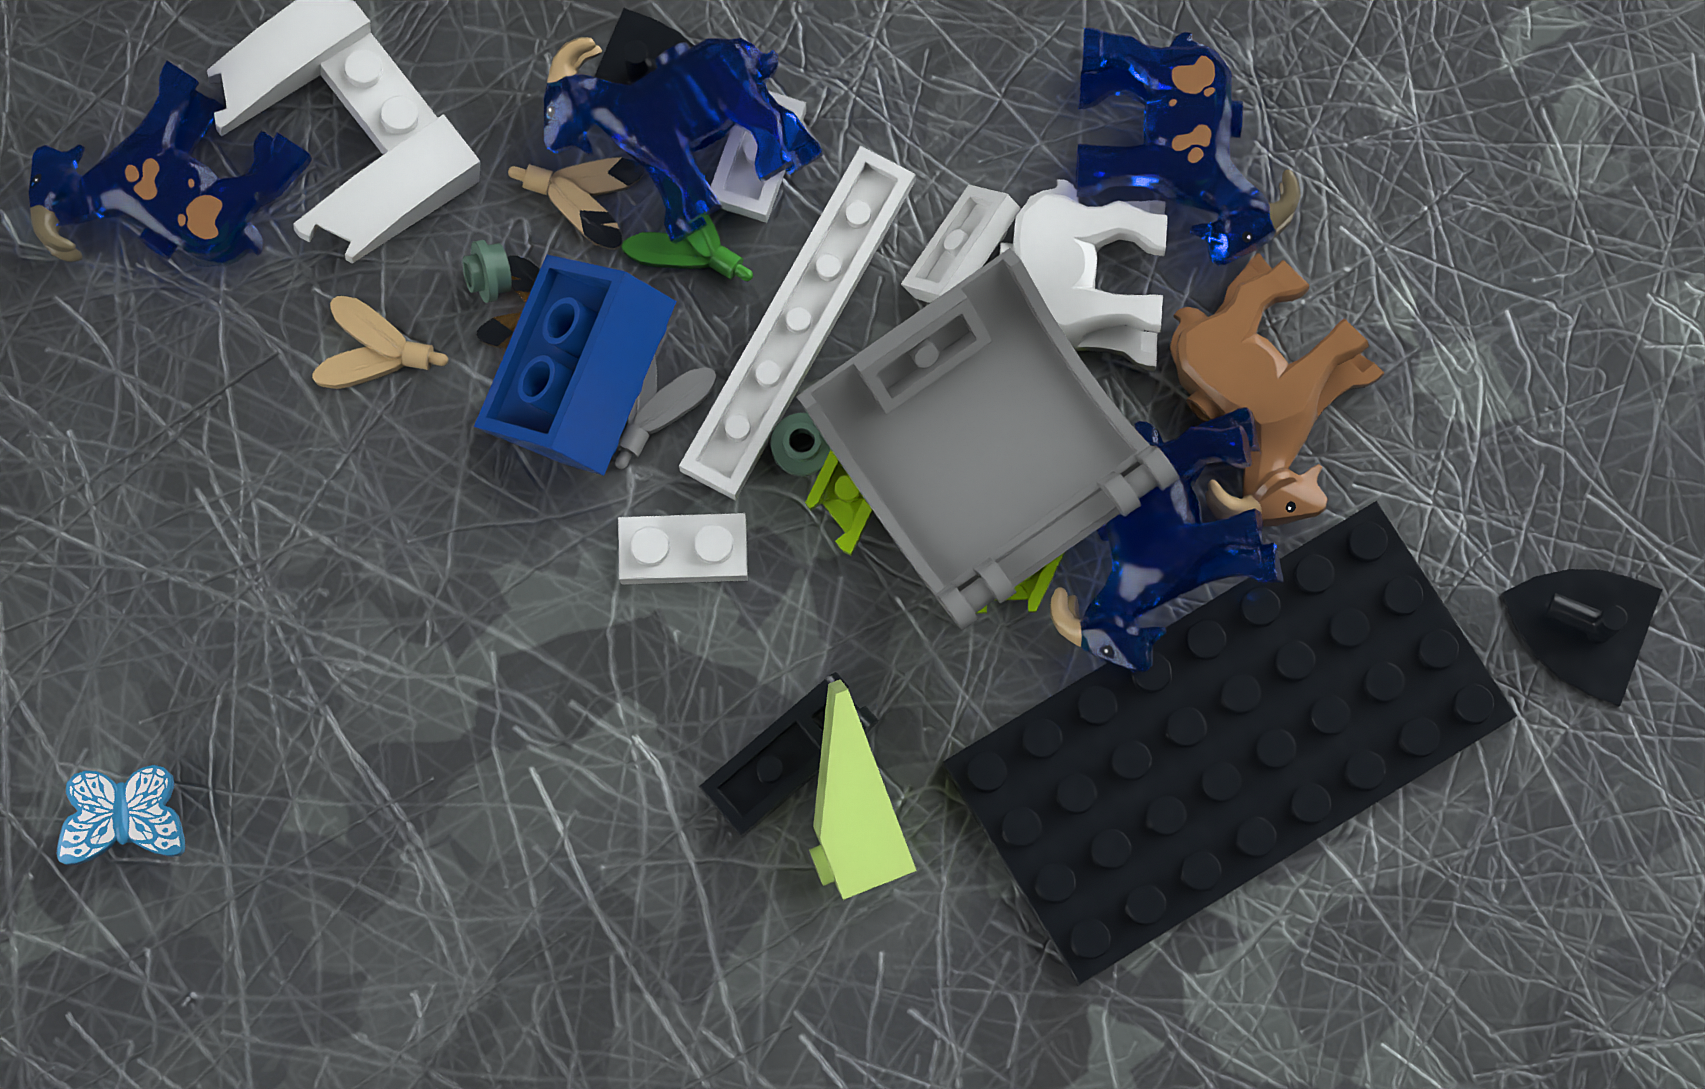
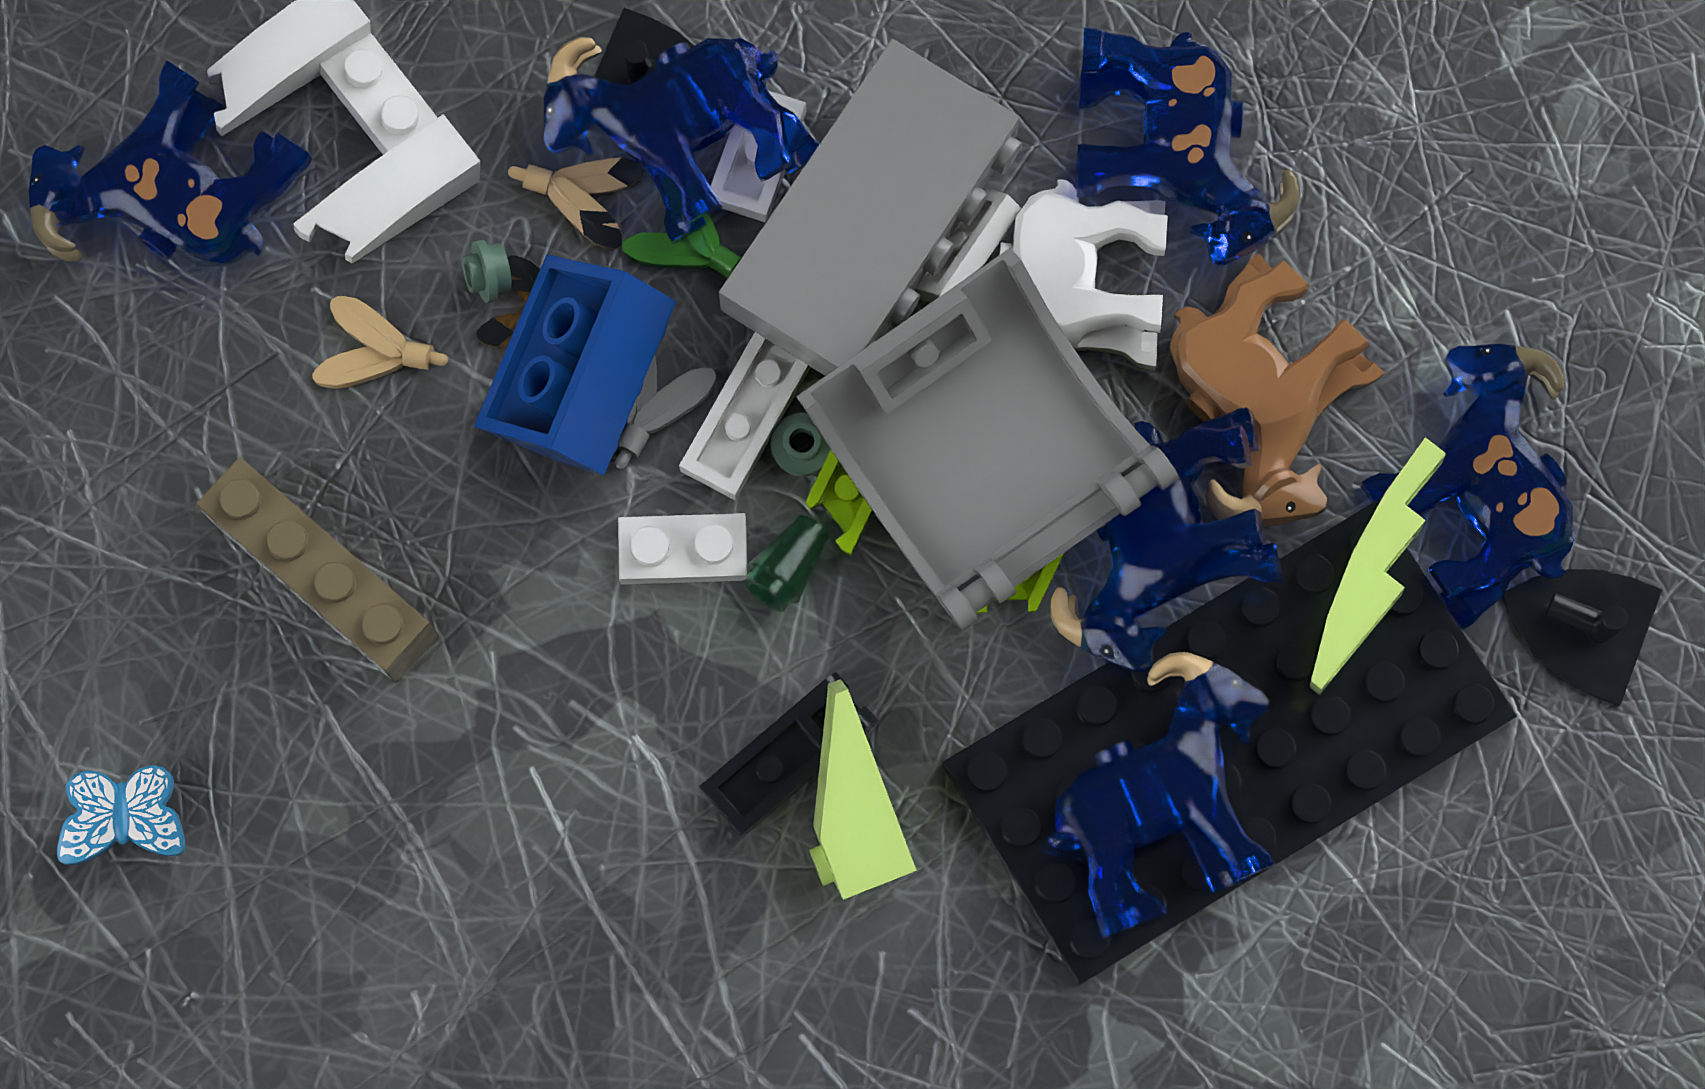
none -> dark tan brick [196,457,439,683]
none -> light grey brick [719,38,1022,376]
none -> clear green cone [743,515,829,612]
none -> clear blue animal [1047,652,1275,939]
none -> yellowish green slope [1310,437,1446,695]
none -> clear blue animal [1360,343,1576,631]

